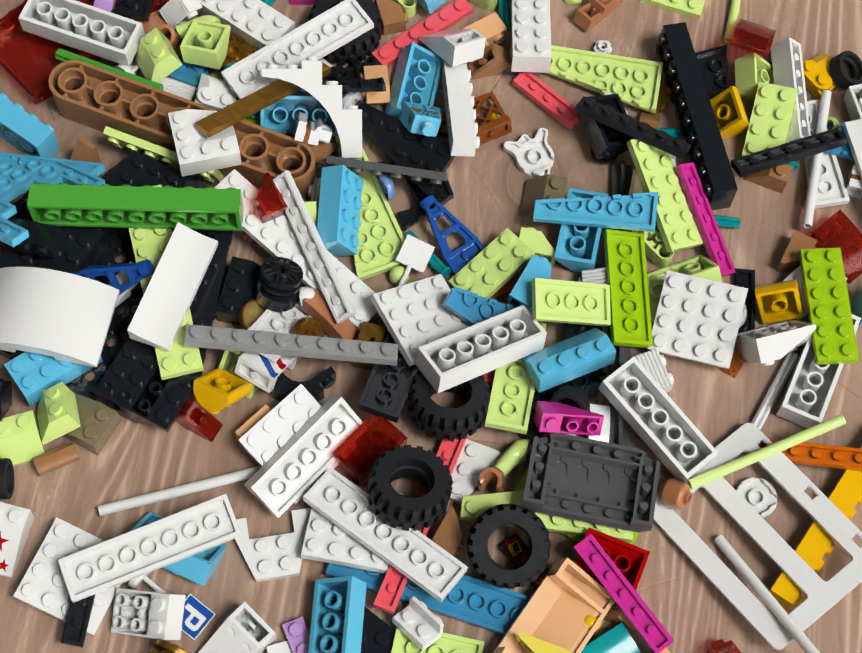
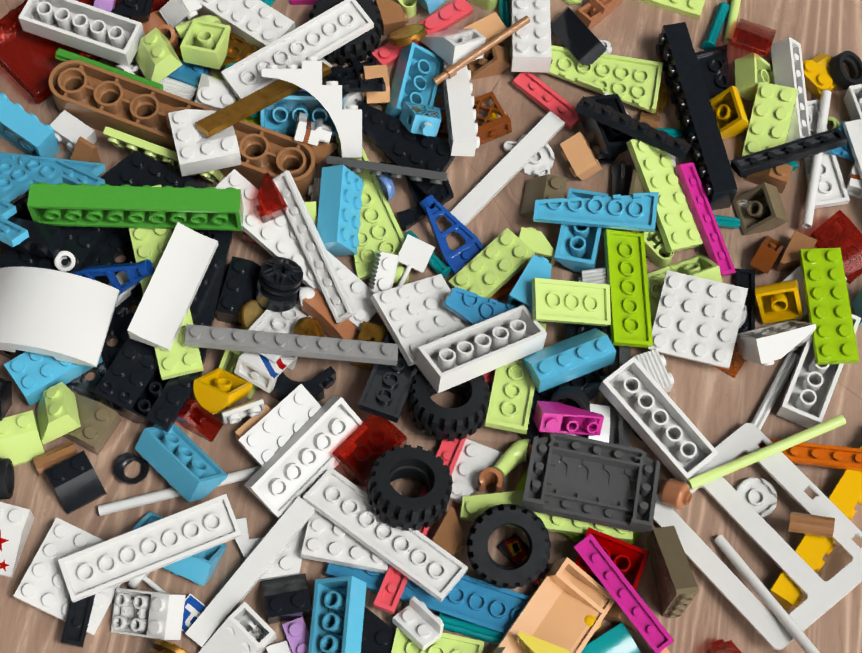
none -> black slope [45,450,107,514]
none -> white brick [50,110,97,153]
none -> white piece [54,250,76,272]
none -> black piece [114,452,149,485]
none -> medium azure slope [134,423,228,502]
none -> white tile [185,496,316,647]
none -> white slope [220,398,265,424]
none -> black slope [262,573,312,624]
none -> white brick [368,250,399,293]
none -> tile [389,24,427,46]
none -> medium nougat bar [432,16,530,86]
none -> teal axle [439,612,502,644]
none -> white tile [445,111,565,226]
none -> black piece [551,6,607,65]
none -> light nougat brick [560,132,603,181]
none -> dark tan slope [646,526,699,618]
none -> teal axle [701,1,730,50]
none -> dark tan slope [732,182,788,235]
none -> dark orange slope [750,236,785,274]
none -> medium nougat axle [788,512,835,538]

